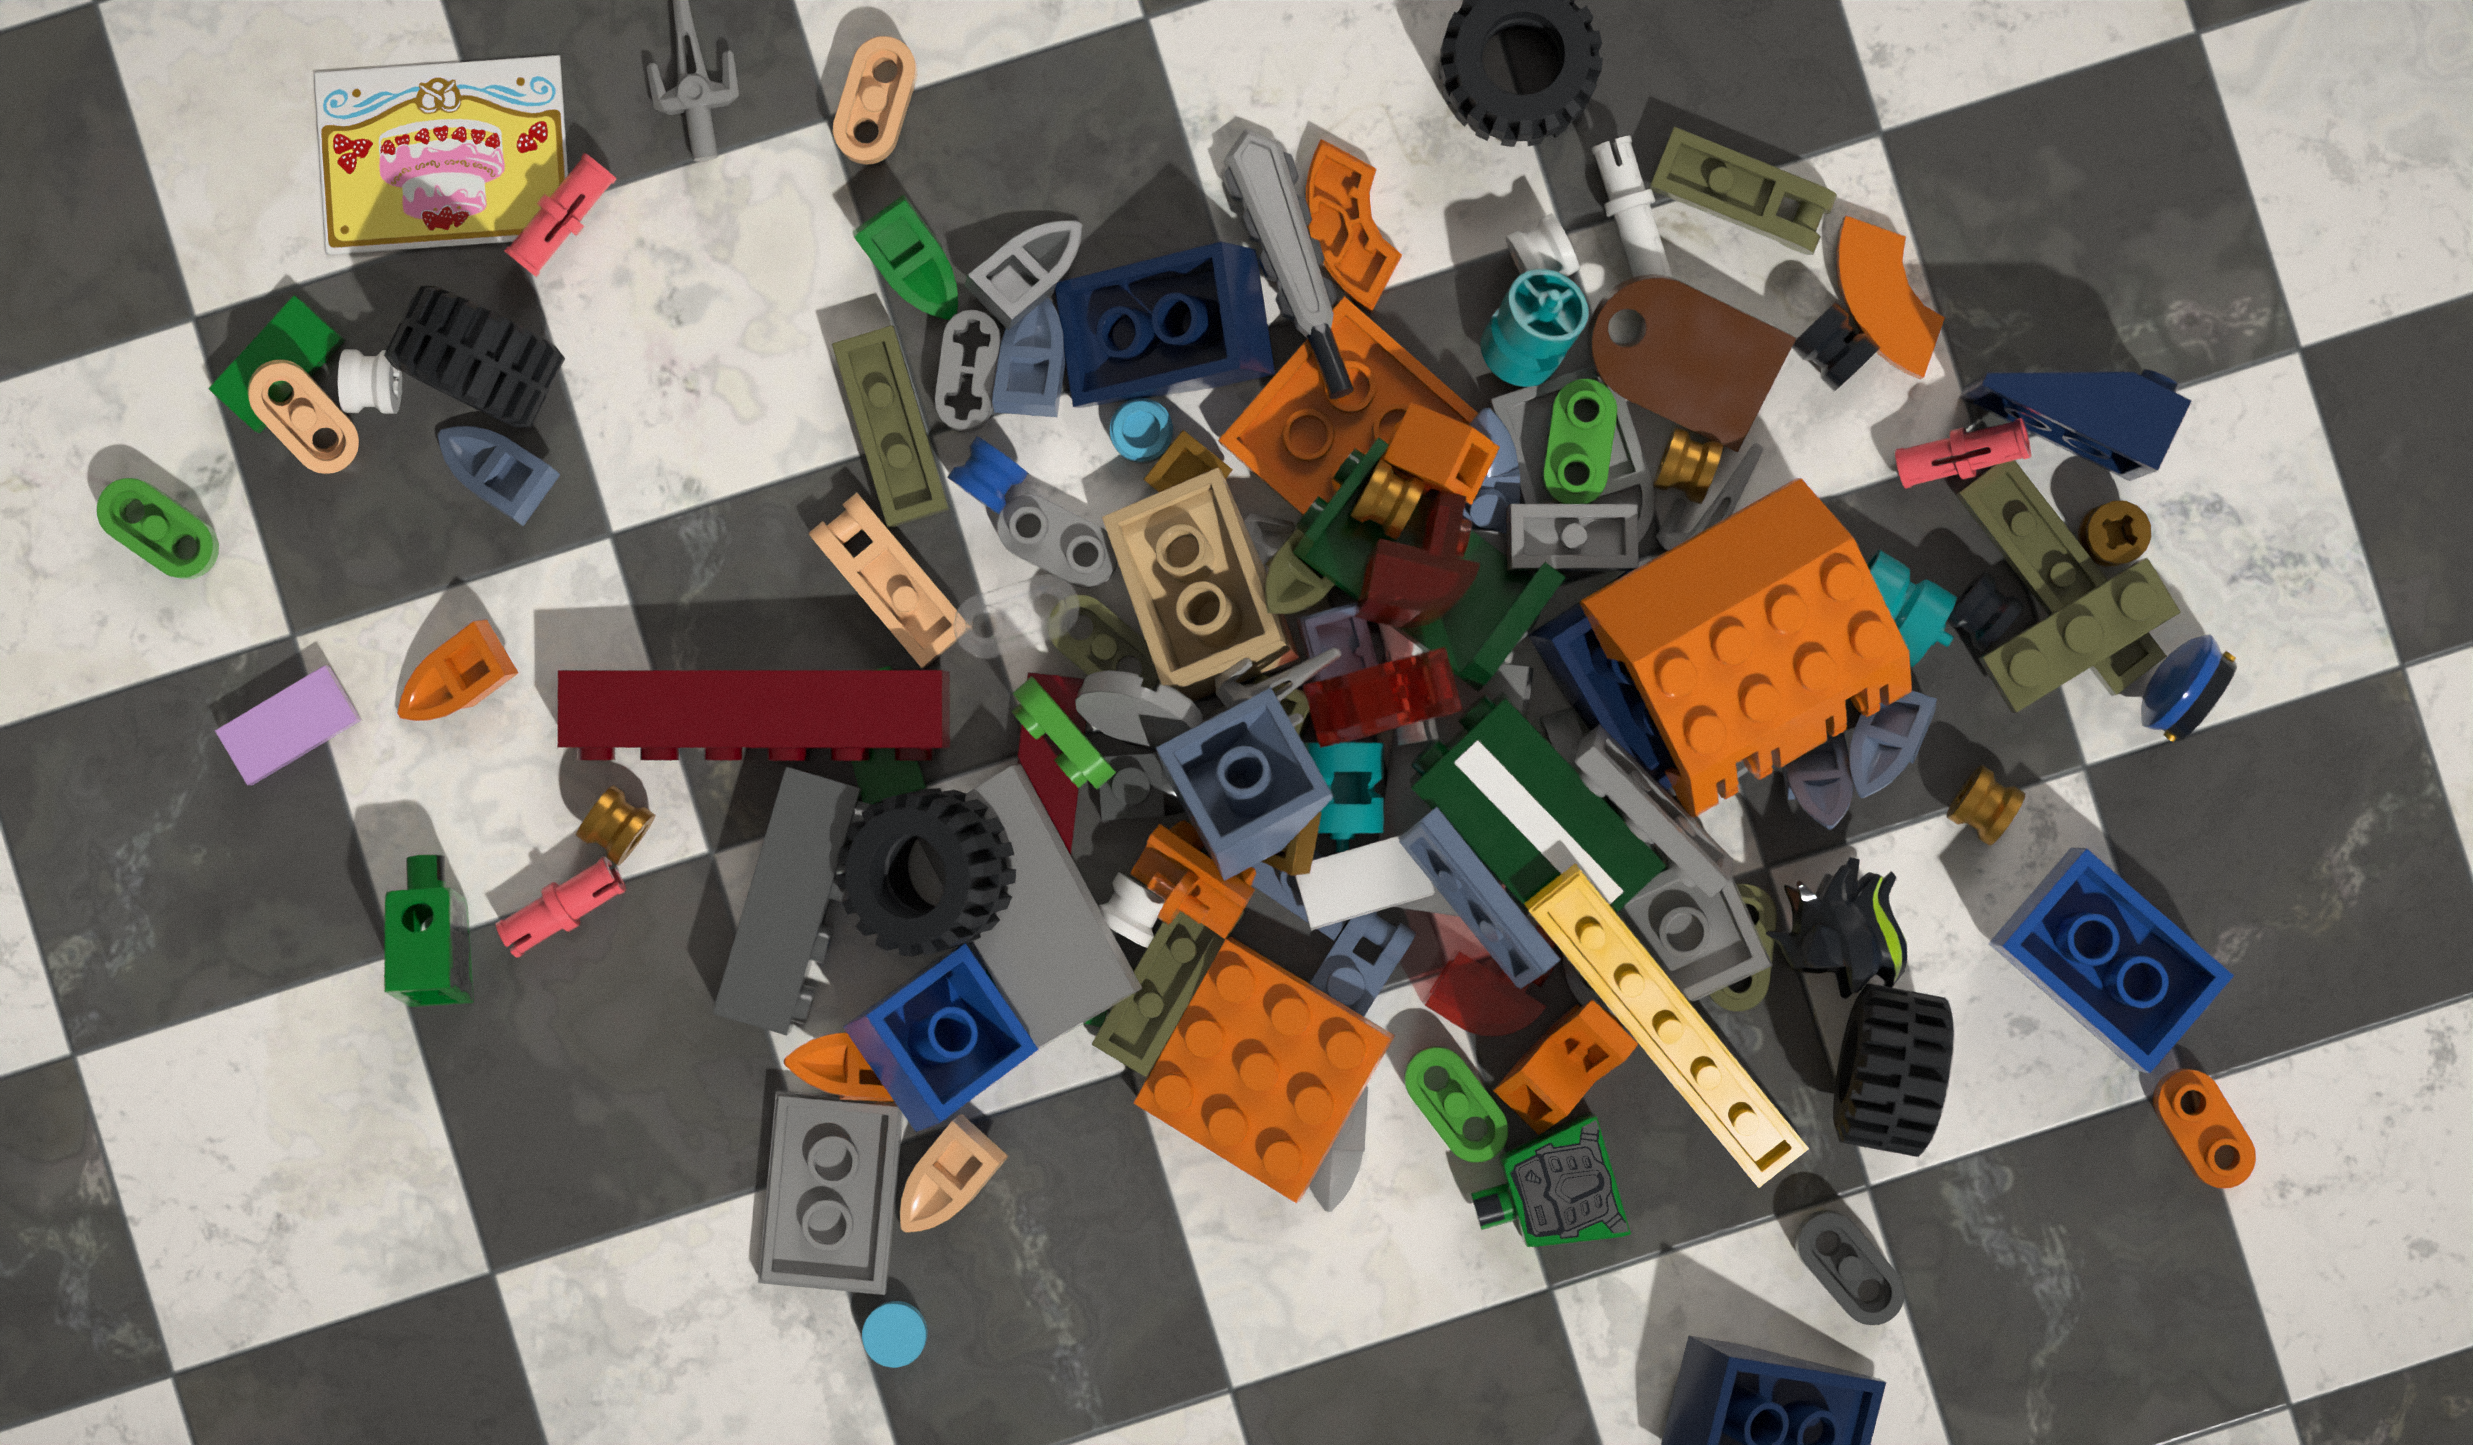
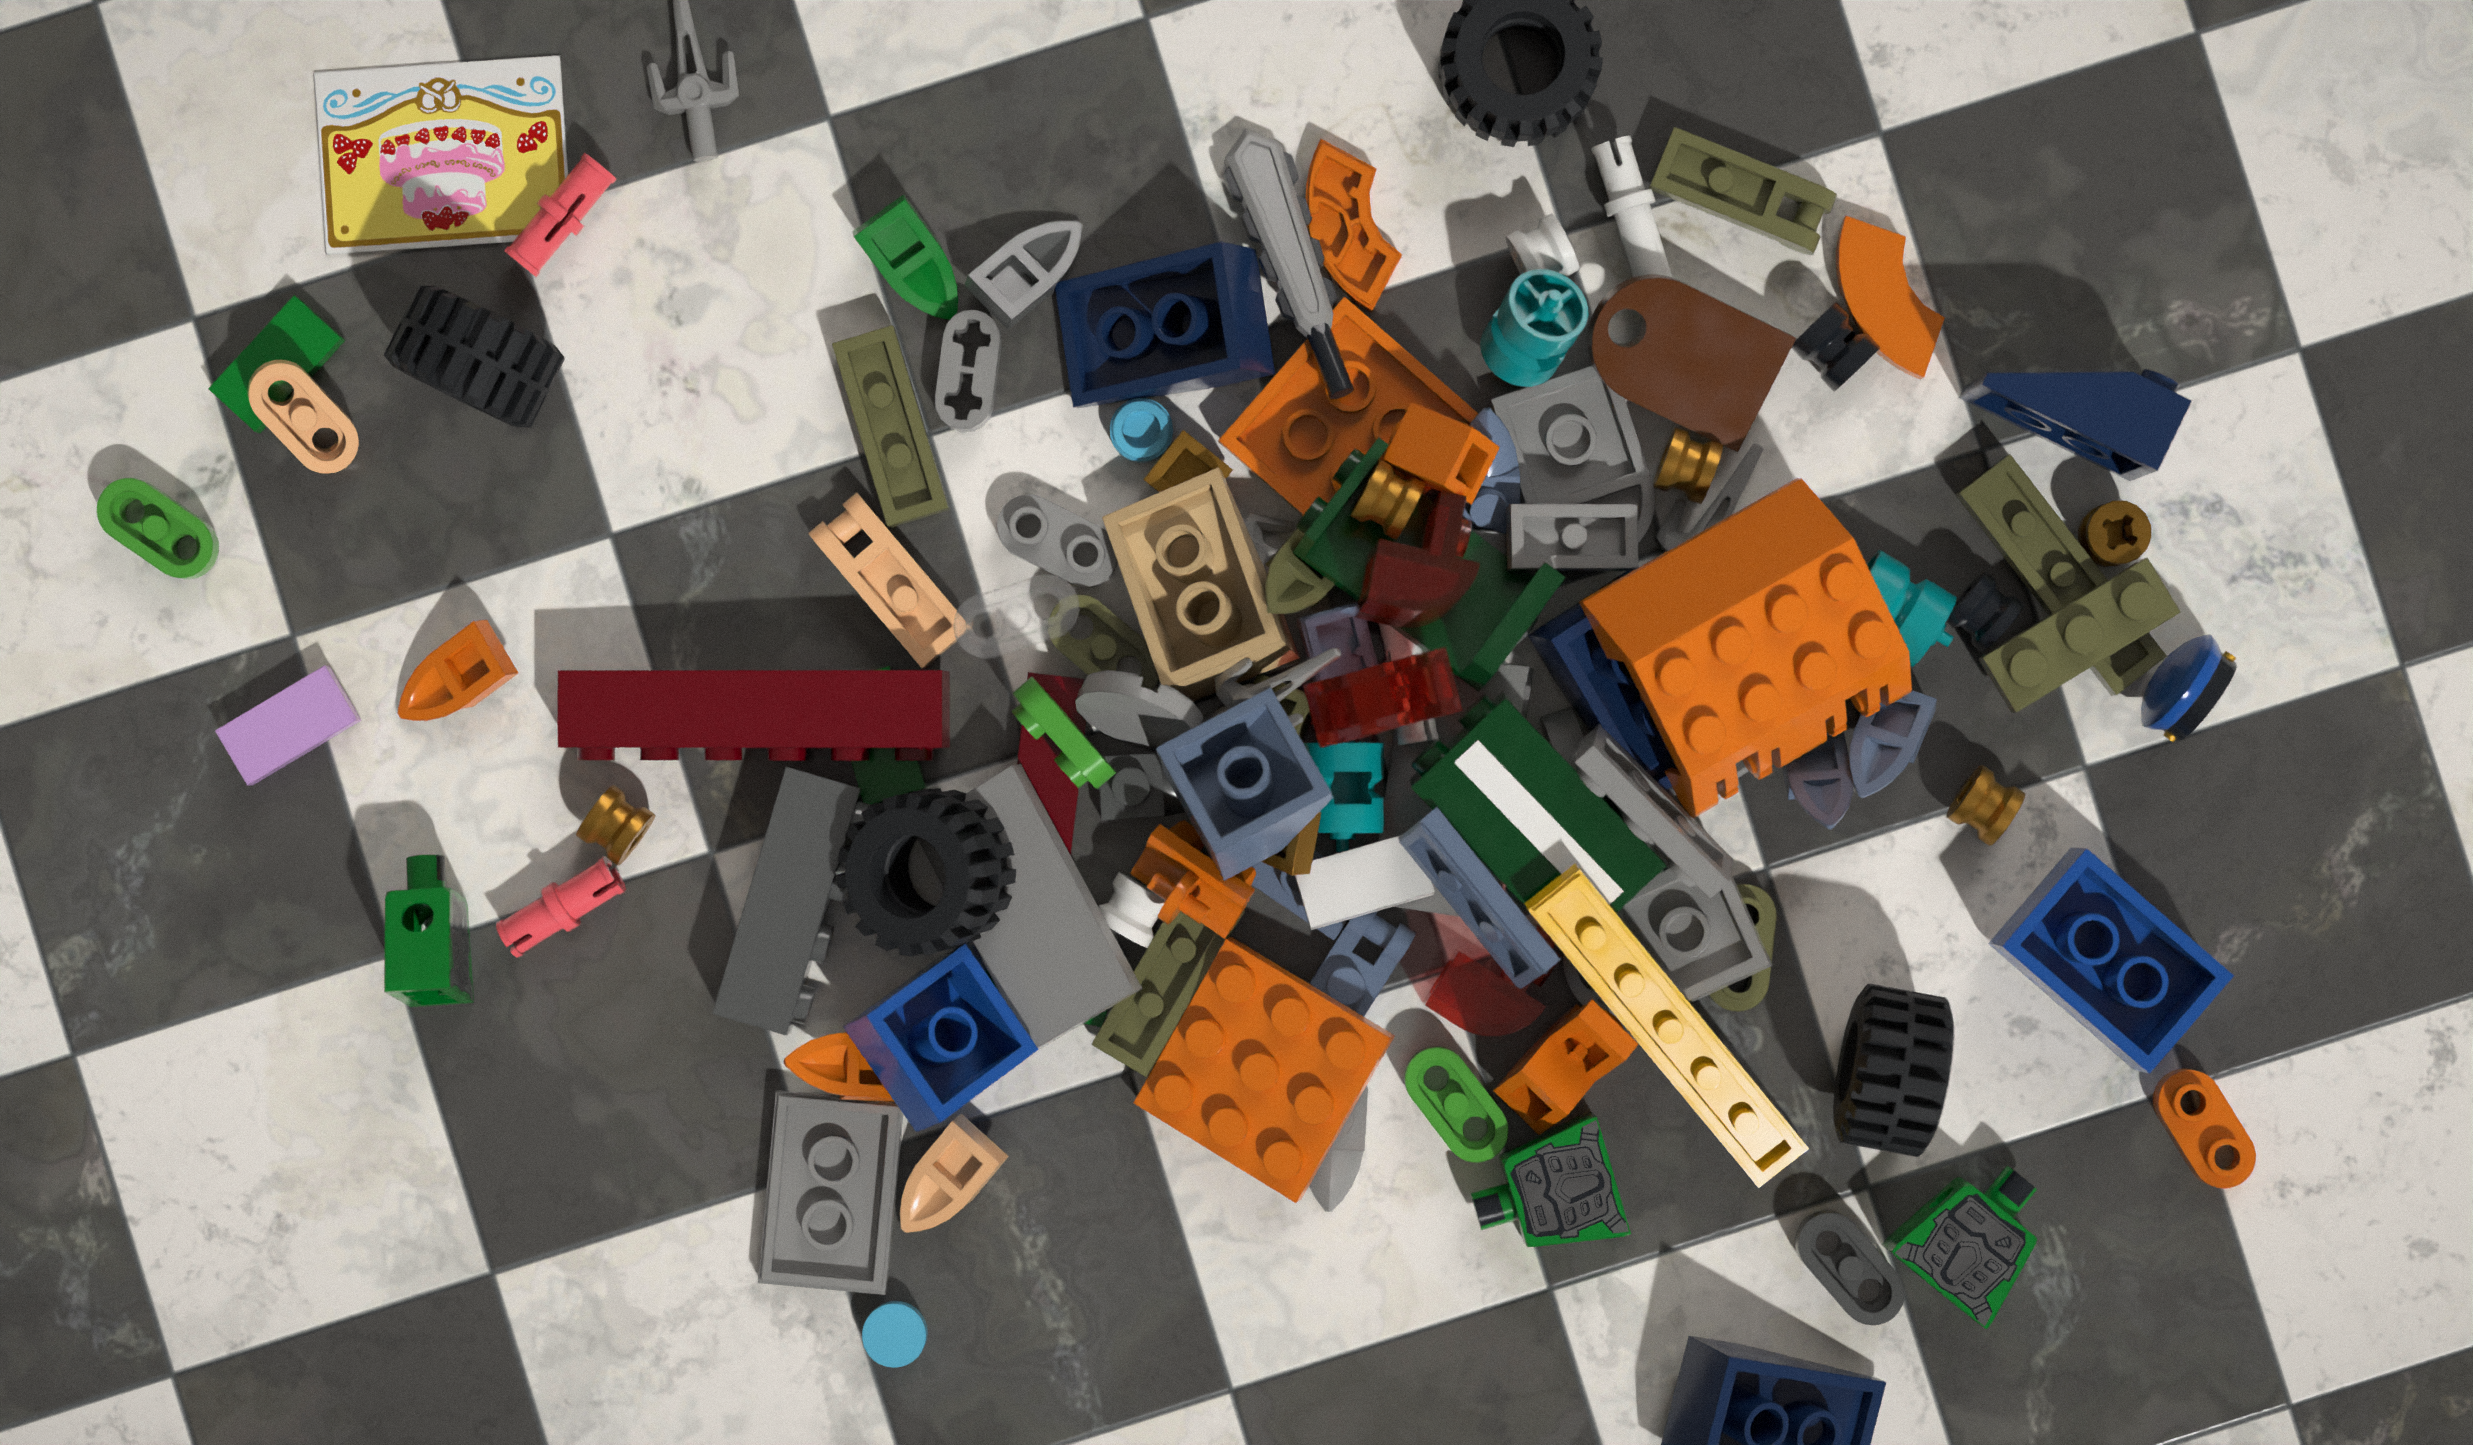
white wheel [338,349,402,414] -> none
sand blue plate [437,426,560,526] -> none
light nougat plate [833,36,917,164] -> none
blue wheel [947,436,1029,515] -> none
sand blue plate [992,298,1066,418] -> none
bright green plate [1542,379,1617,504] -> none
black hair [1766,857,1907,999] -> none
coral pin [1895,418,2032,489] -> none
none -> torso [1881,1165,2038,1330]

